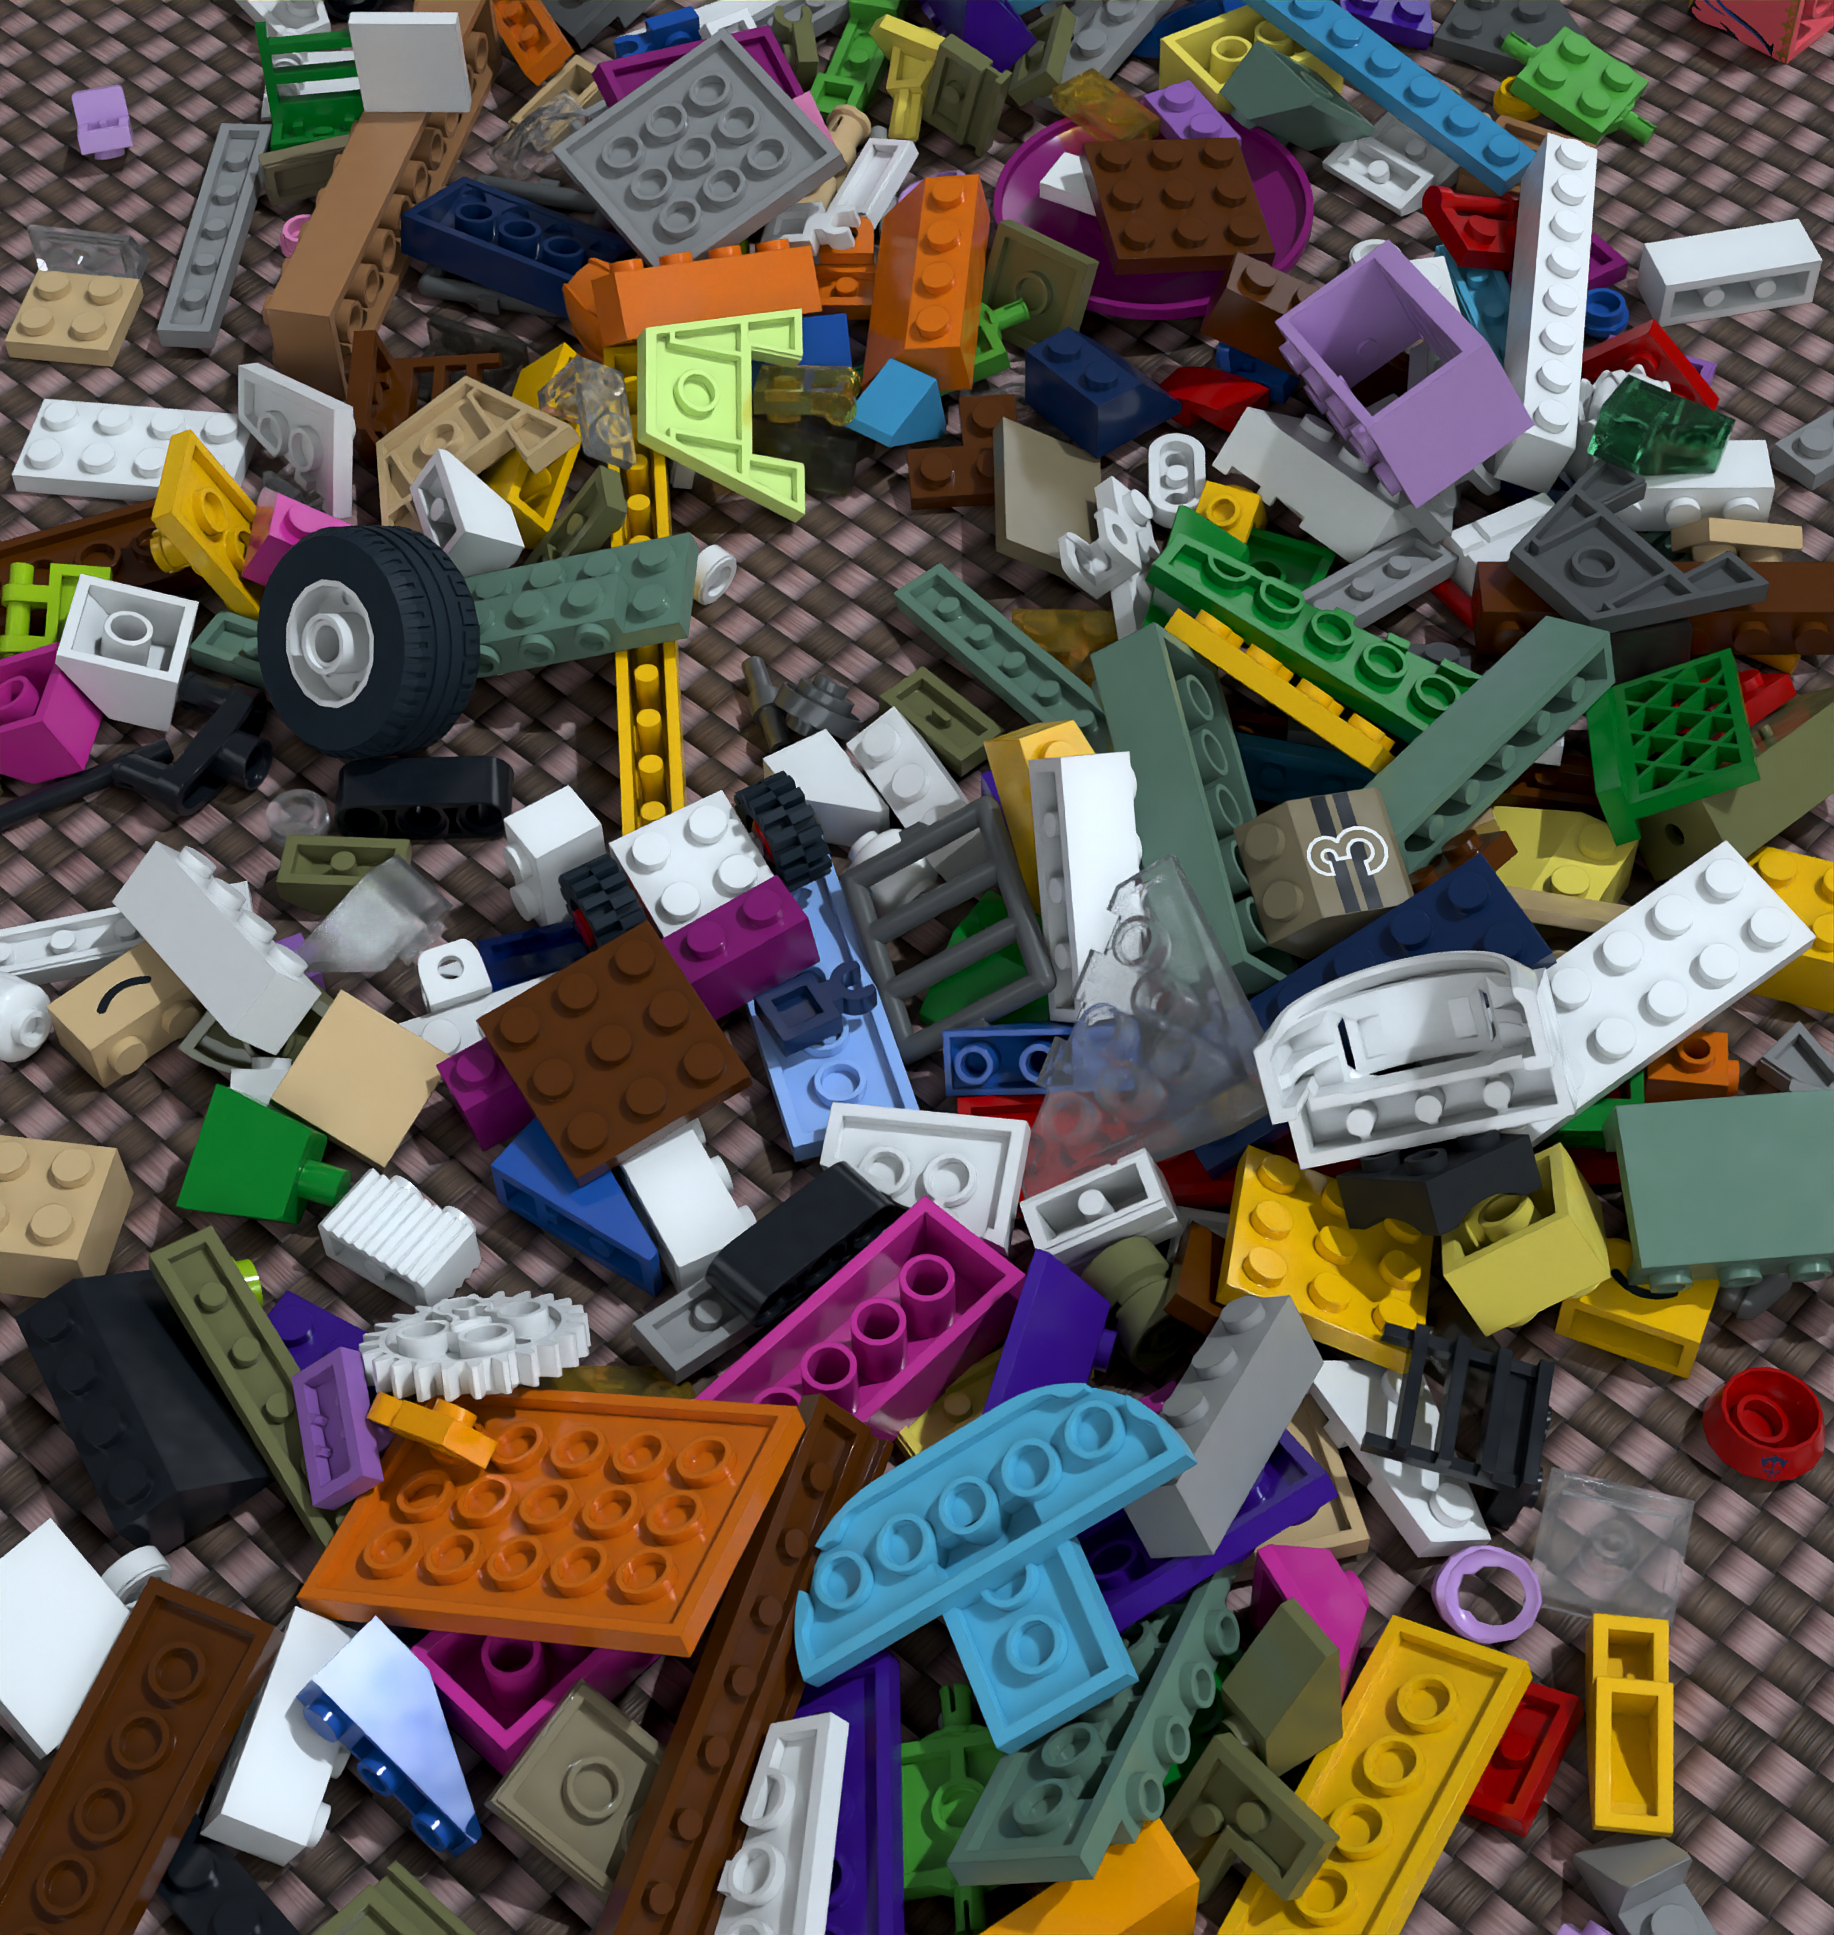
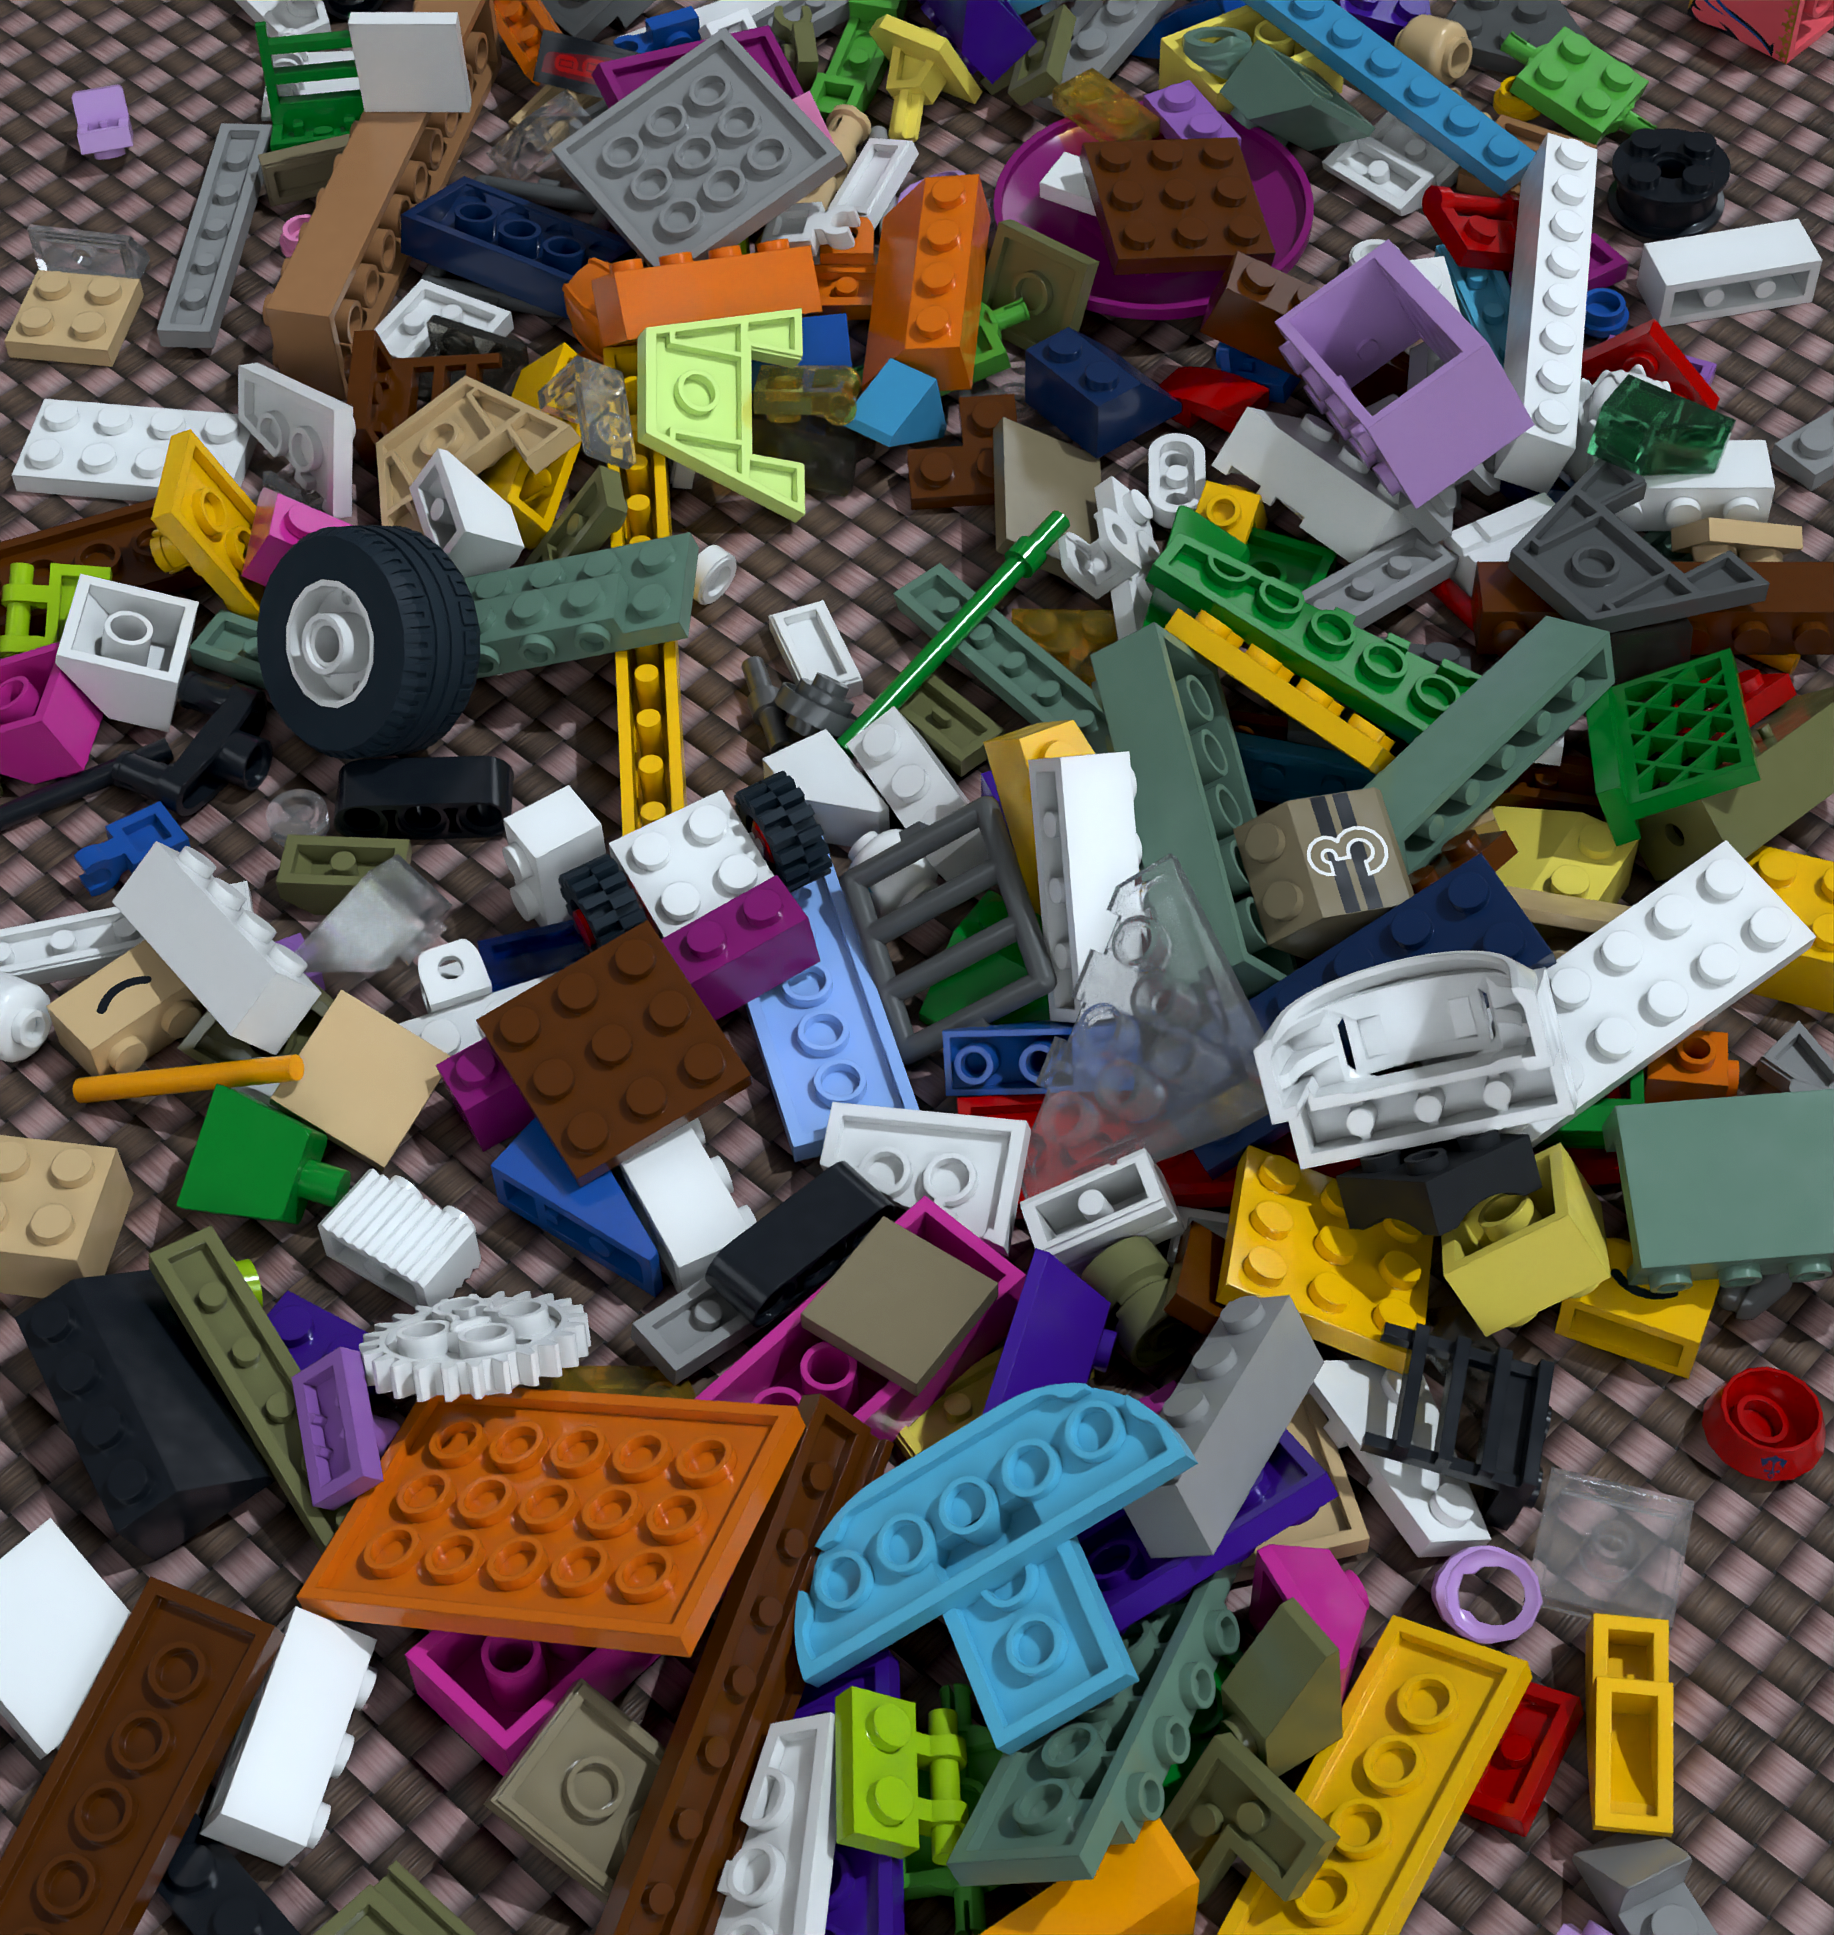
white tile [101,1546,172,1612] -> none
slope [296,1616,482,1858] -> none
light orange plate [366,1392,498,1469] -> none
dark blue plate [753,961,877,1058] -> none
olive plate [922,33,1013,158] -> none
none -> light orange bar [73,1054,304,1103]
none -> blue plate [74,801,191,896]
none -> white plate [374,279,514,359]
none -> slope [533,29,641,98]
none -> white tile [768,600,863,699]
none -> dark tan tile [801,1216,998,1397]
none -> lime plate [835,1686,969,1866]
none -> green bar [836,510,1070,760]
none -> sand green piece [1182,26,1252,80]
none -> tan head [1394,15,1472,86]
none -> black wheel [1607,128,1731,240]

